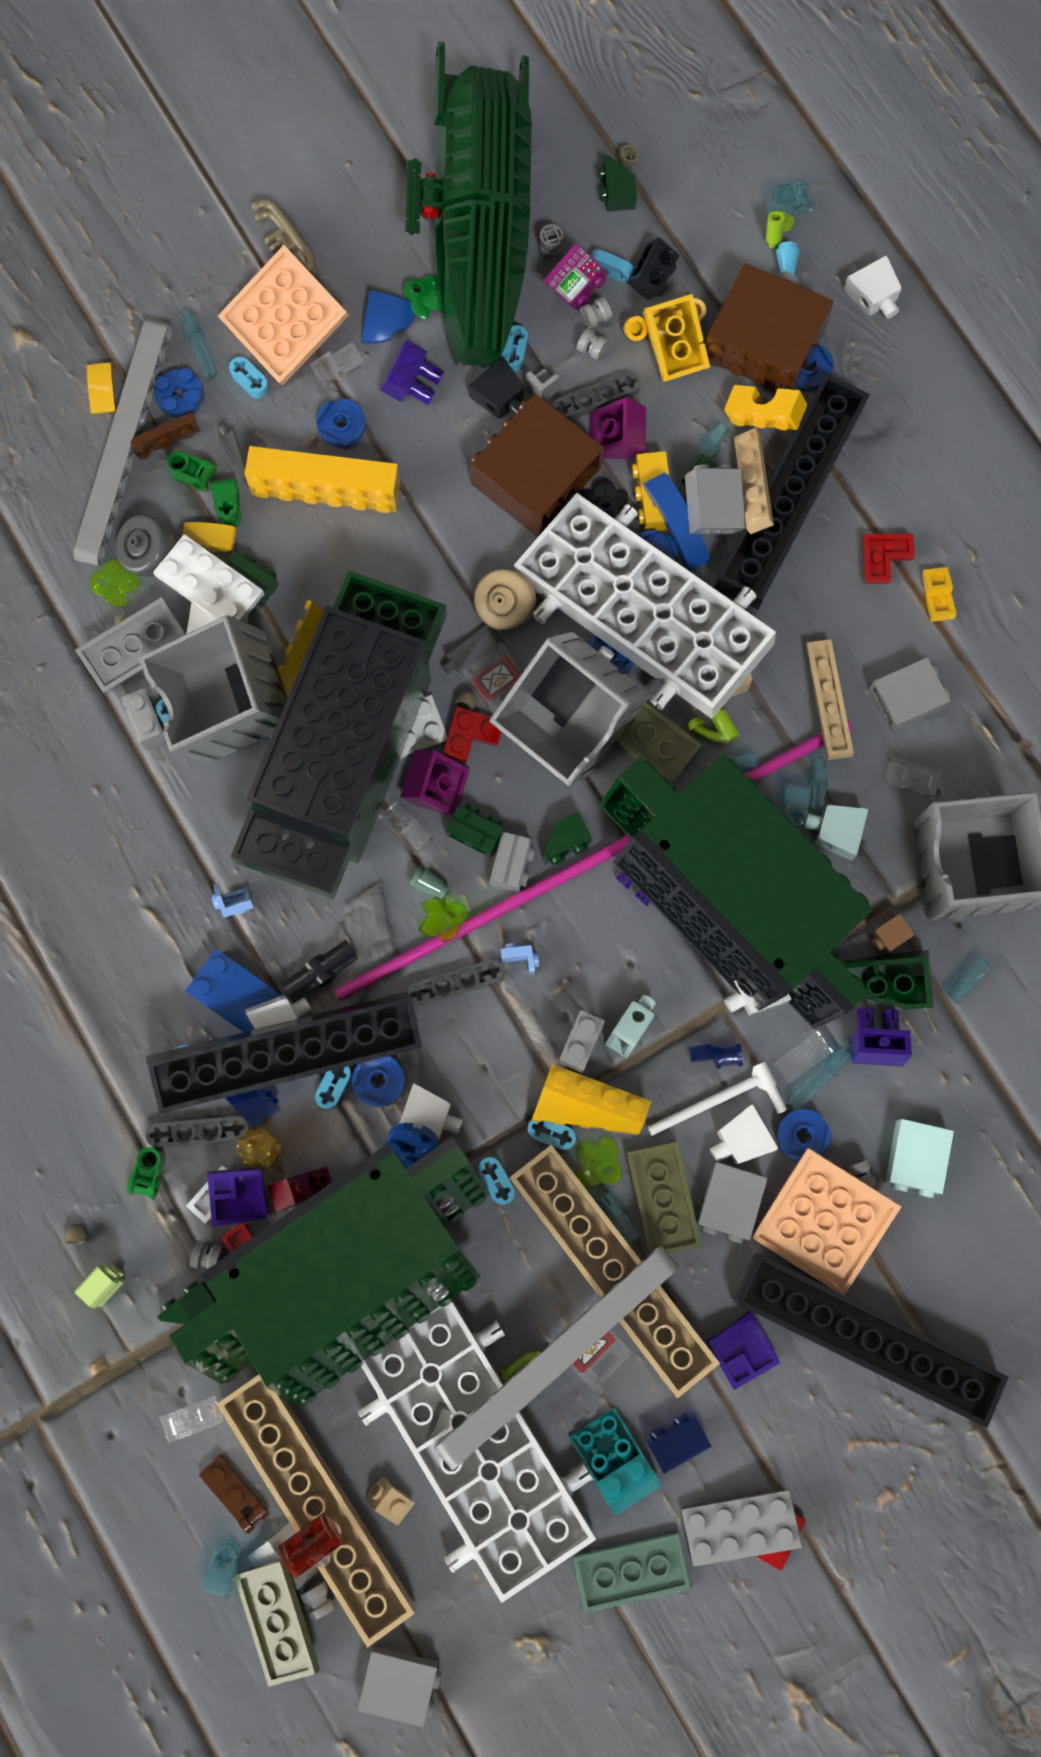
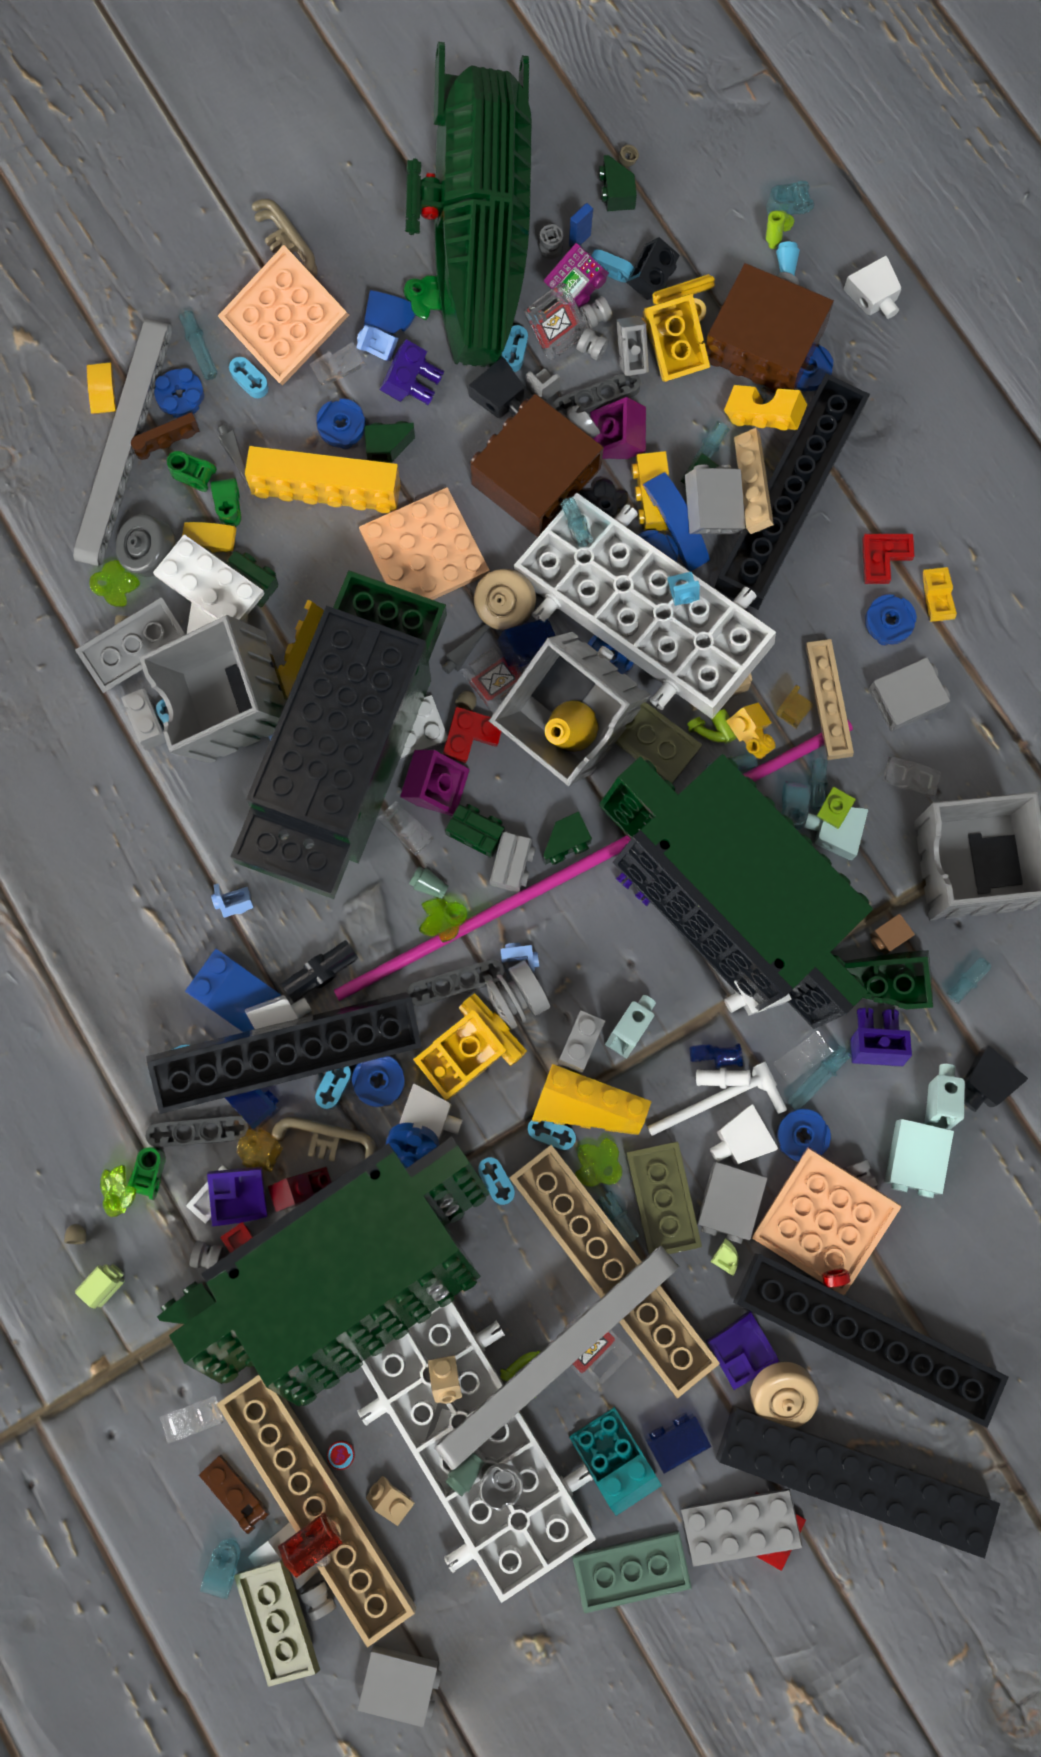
none -> clear neon green plate [100,1165,137,1217]
none -> dark tan piece [272,1117,378,1162]
none -> red tile [327,1440,355,1470]
none -> light blue bracket [357,325,399,361]
none -> light nougat plate [359,487,490,600]
none -> dark green slope [365,421,415,463]
none -> yellow slope [413,1010,507,1101]
none -> tan bracket [428,1355,462,1404]
none -> sand green cone [445,1453,485,1497]
none -> yellow piece [458,993,527,1067]
none -> light grey hair [479,1463,524,1511]
none -> light grey wheel [485,960,550,1030]
none -> clear blue piece [497,618,556,667]
none -> clear container [524,282,587,361]
none -> yellow cone [545,701,599,752]
none -> clear light blue axle [561,497,593,547]
none -> light grey hair [565,405,600,439]
none -> blue tile [569,203,593,248]
none -> light grey brick [617,316,649,376]
none -> yellow axle [652,274,715,304]
none -> medium azure bracket [667,572,700,606]
none -> white pin [696,1067,751,1089]
none -> yellowish green tile [711,1238,739,1276]
none -> black brick [716,1405,1000,1559]
none -> yellow brick [726,702,776,759]
none -> tan wheel [750,1362,819,1429]
none -> clear yellow panel [776,685,813,729]
none -> lime bracket [817,787,856,829]
none -> red tile [822,1269,851,1287]
none -> blue plate [865,594,917,645]
none -> light aqua torso [925,1064,965,1130]
none -> black torso [964,1046,1028,1112]

